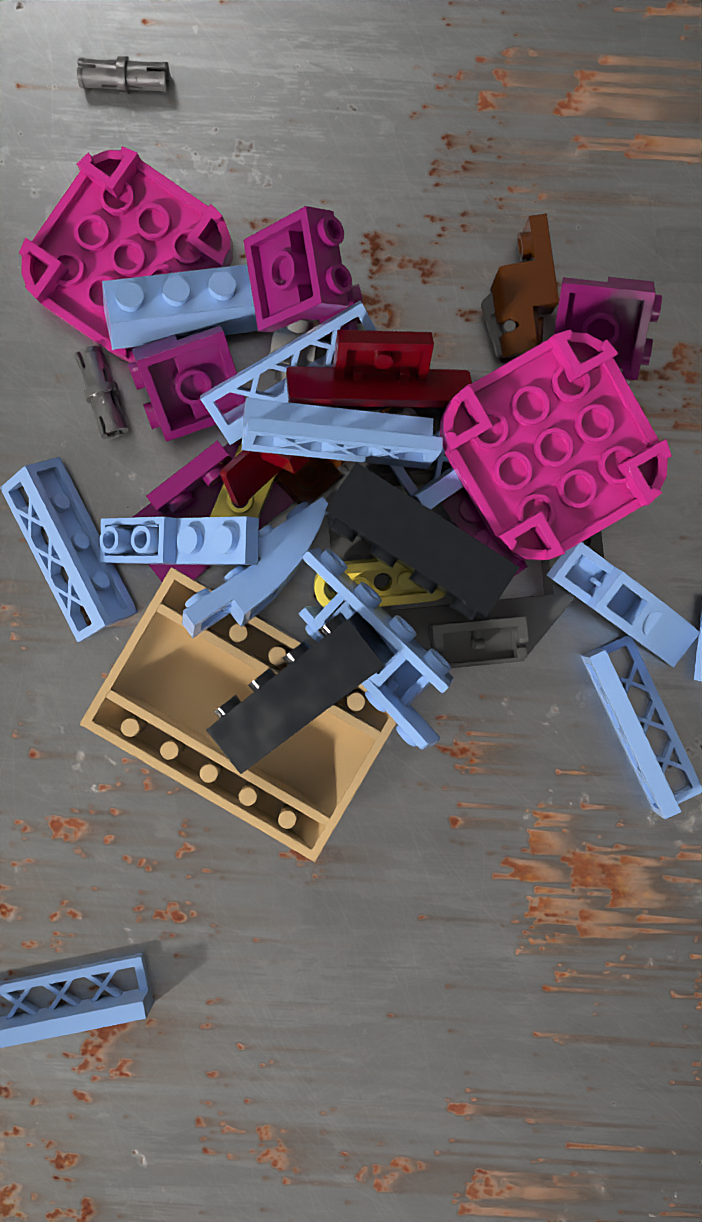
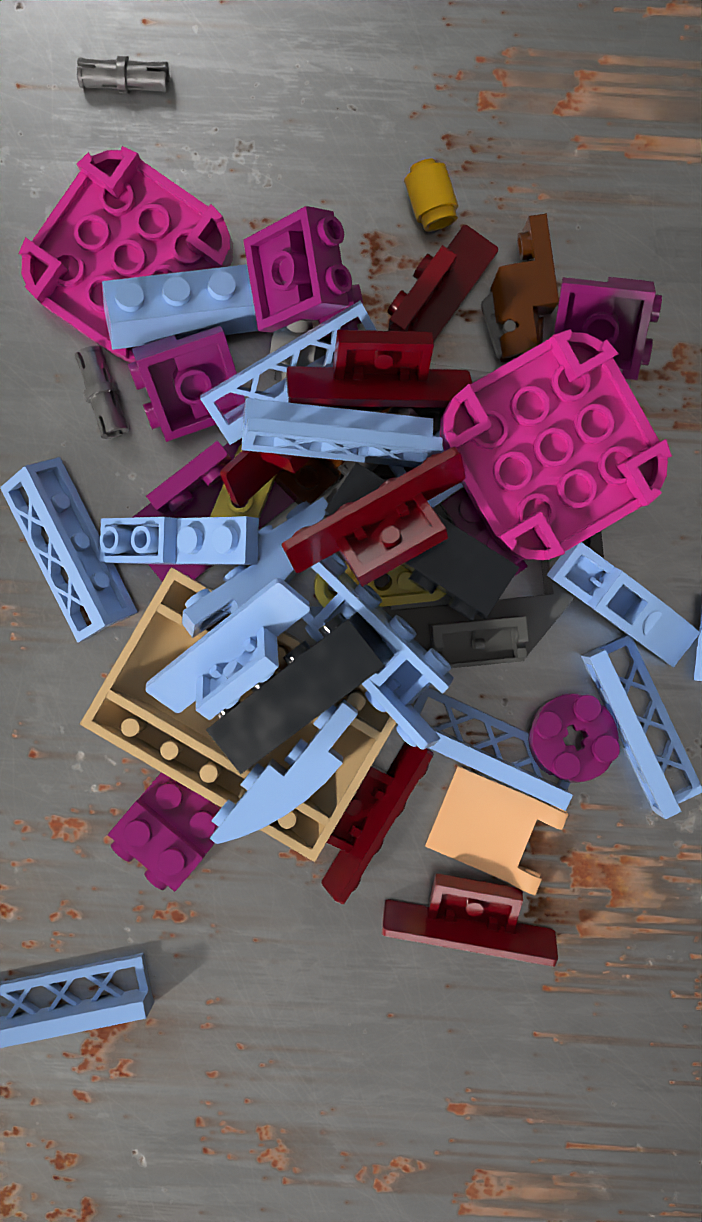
none -> magenta plate [108,772,221,892]
none -> light blue bracket [146,578,310,720]
none -> light blue slope [210,699,358,844]
none -> dark red bracket [281,447,466,587]
none -> dark red bracket [321,742,434,905]
none -> dark red bracket [381,873,558,967]
none -> dark red bracket [387,225,498,342]
none -> yellow brick [404,158,459,232]
none -> light blue fence [413,687,573,811]
none -> light nougat flag [425,766,569,896]
none -> magenta plate [528,694,620,783]

